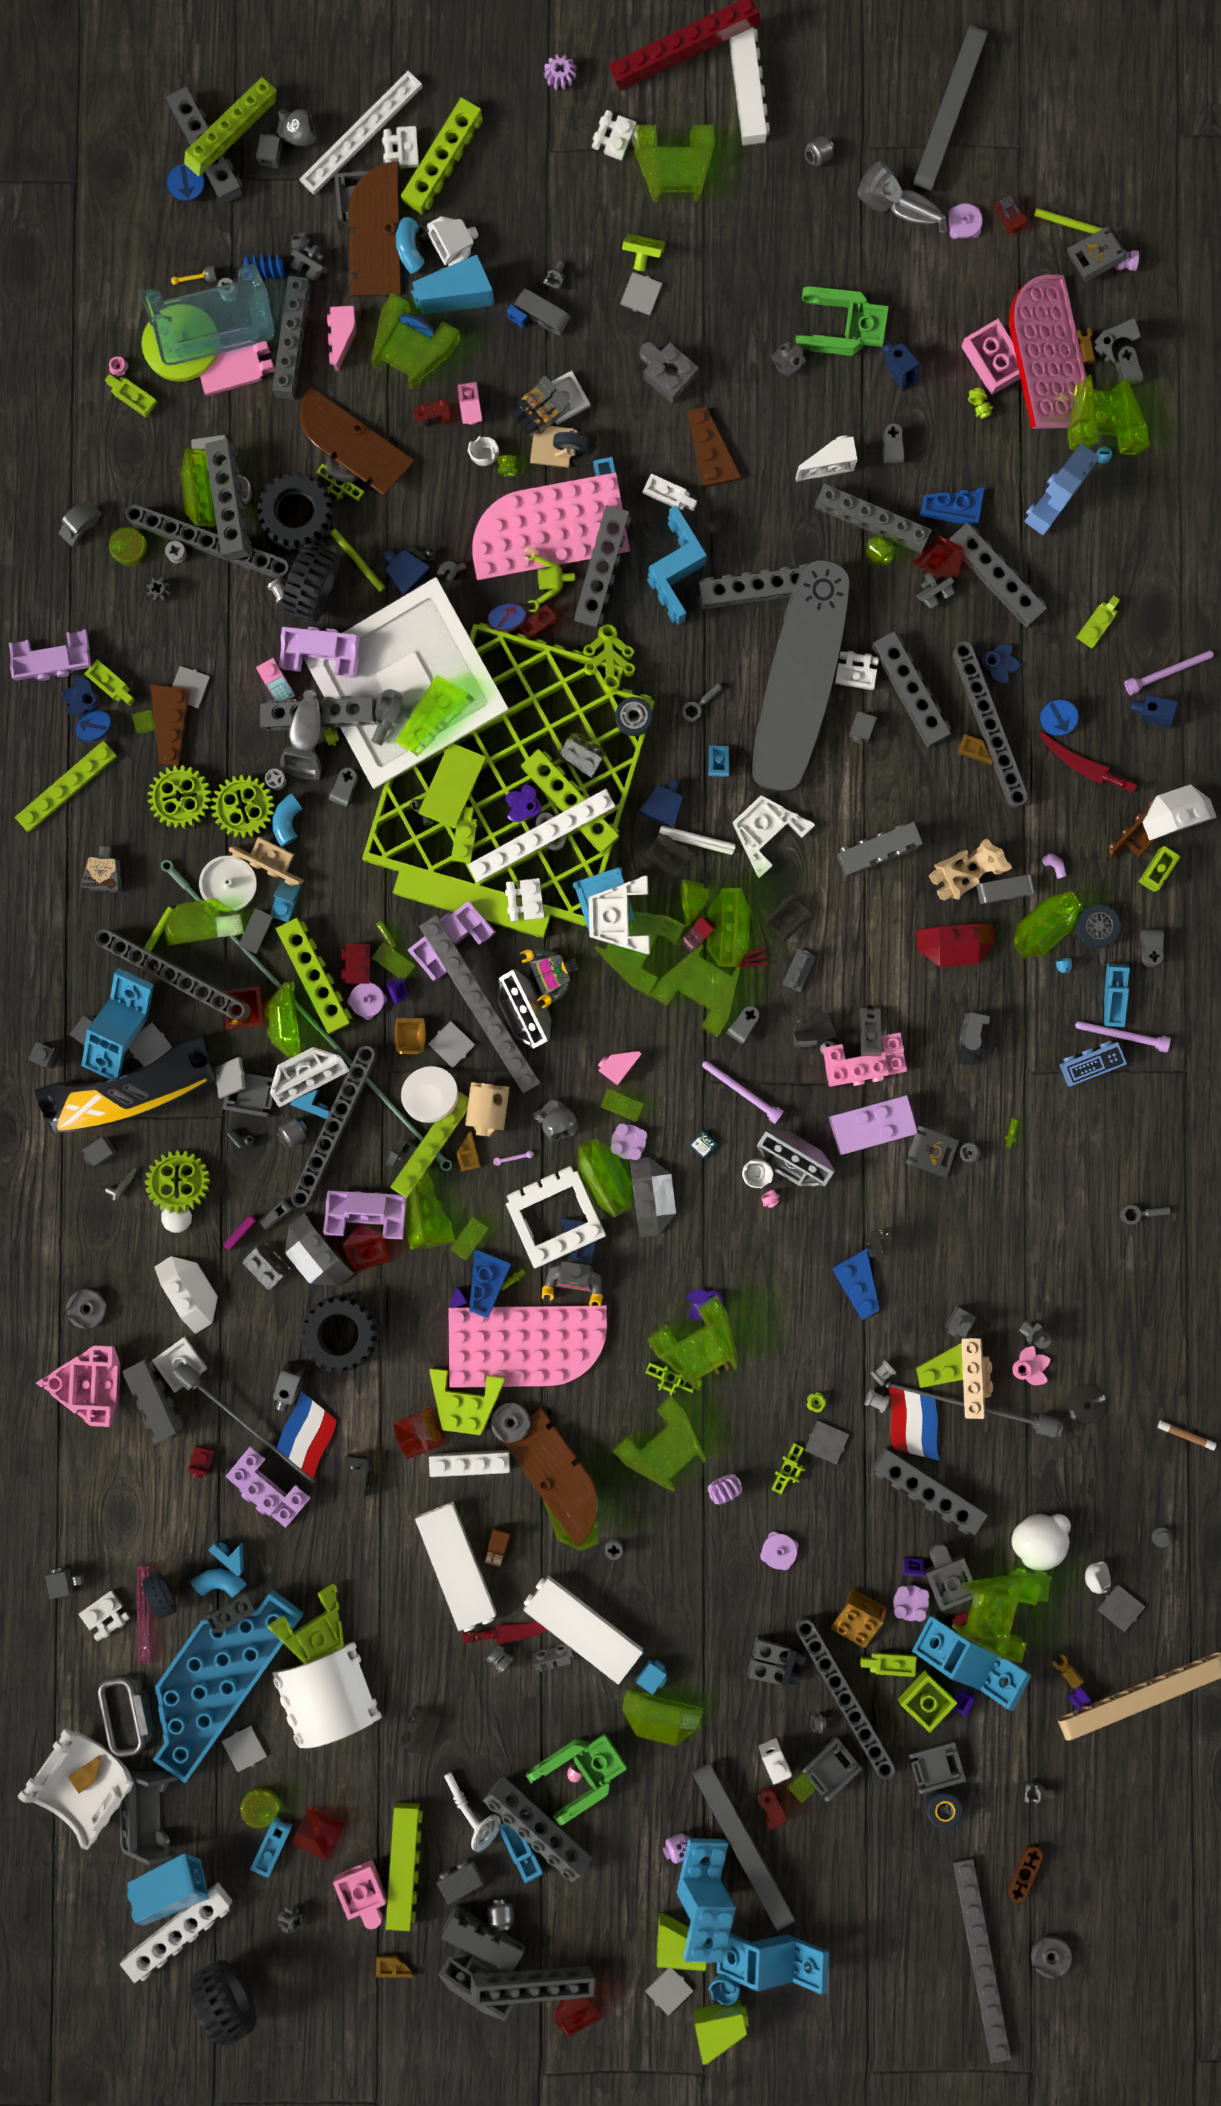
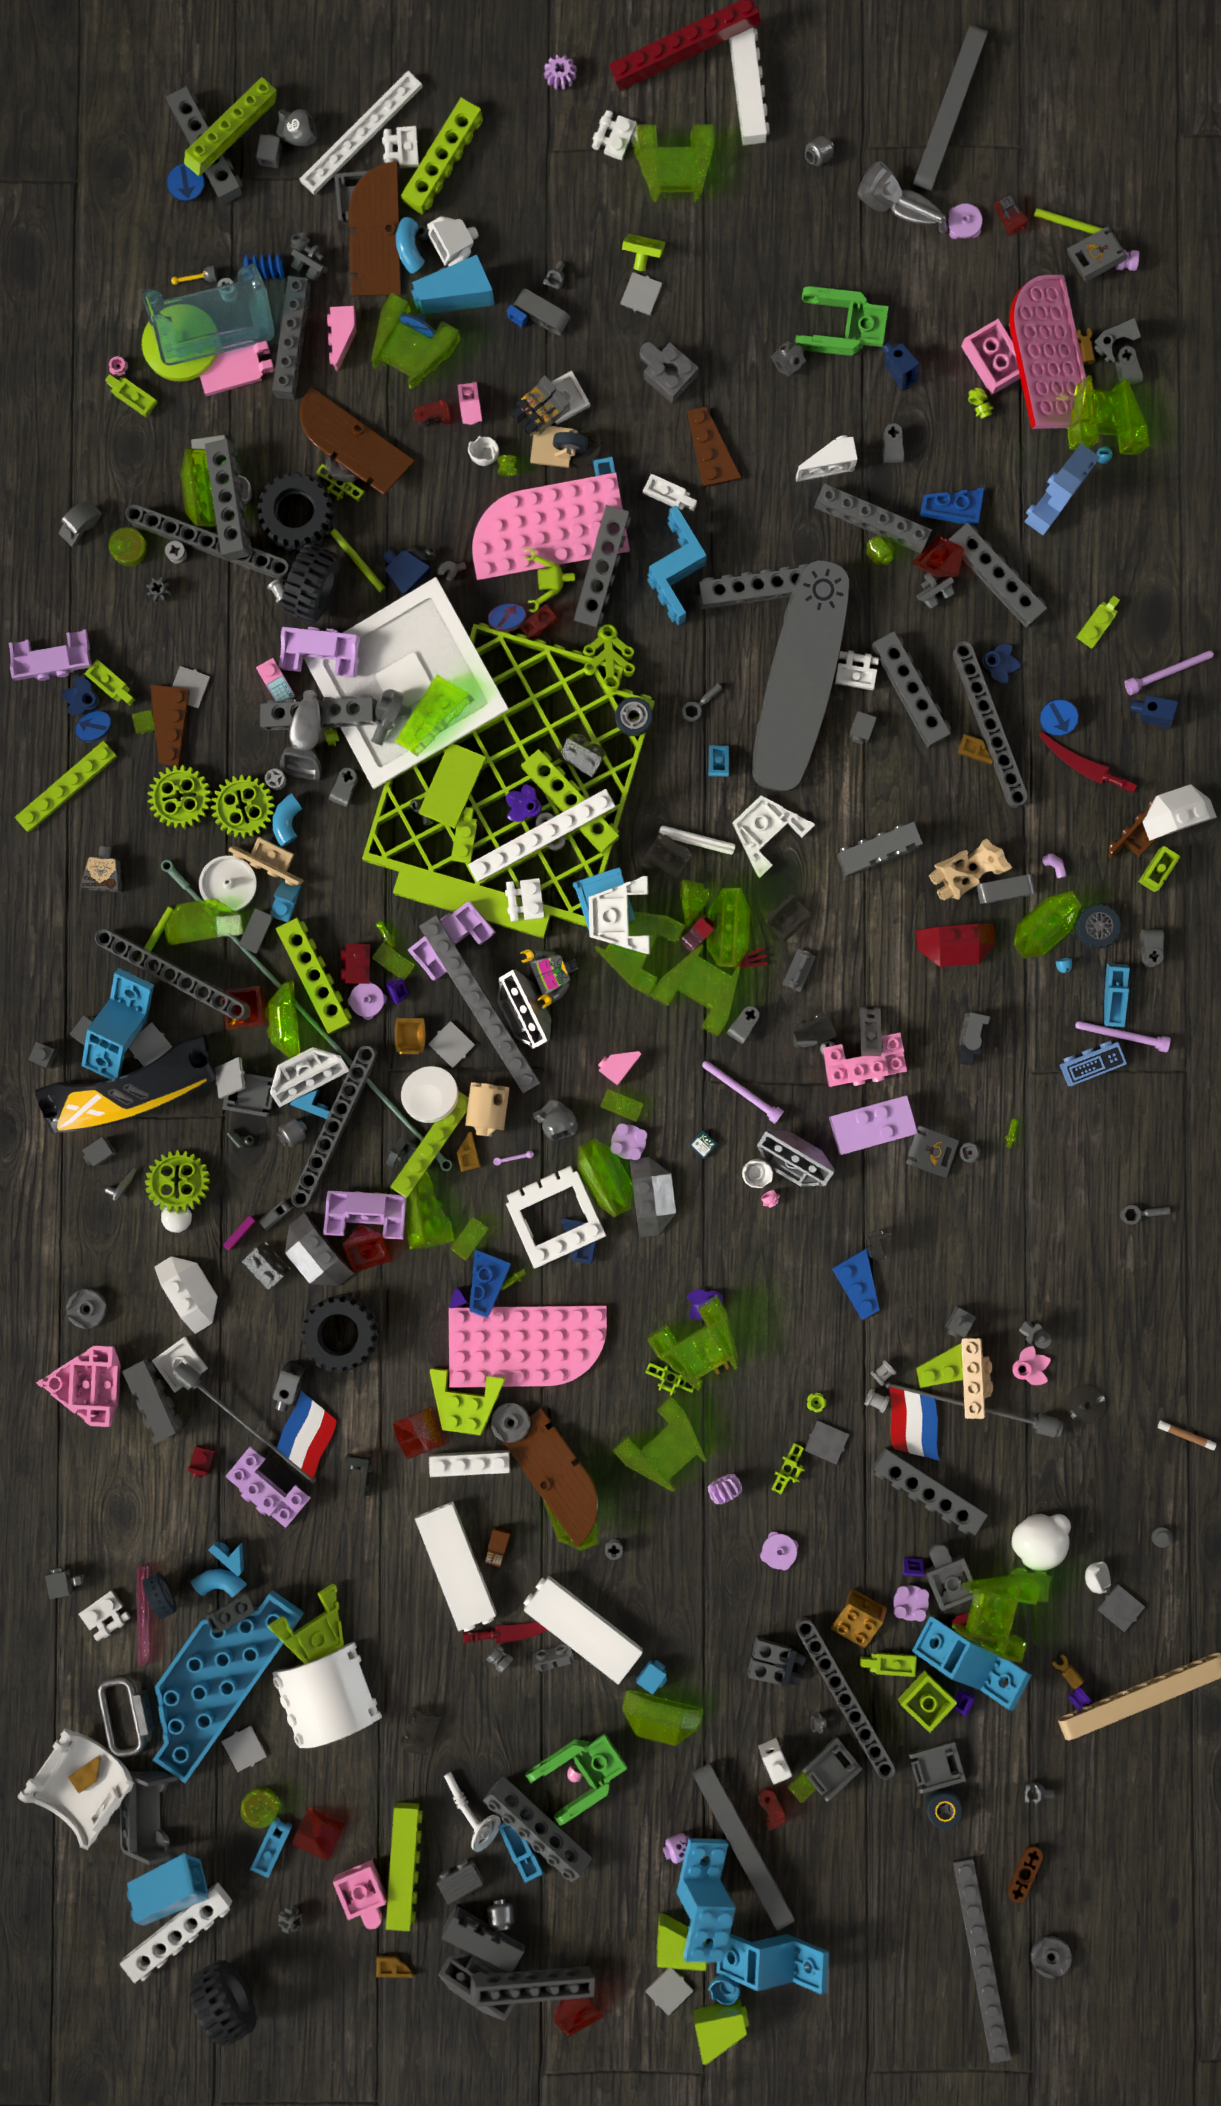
dark grey torso [542,1262,603,1307] -> none
dark blue torso [640,779,683,828] -> none

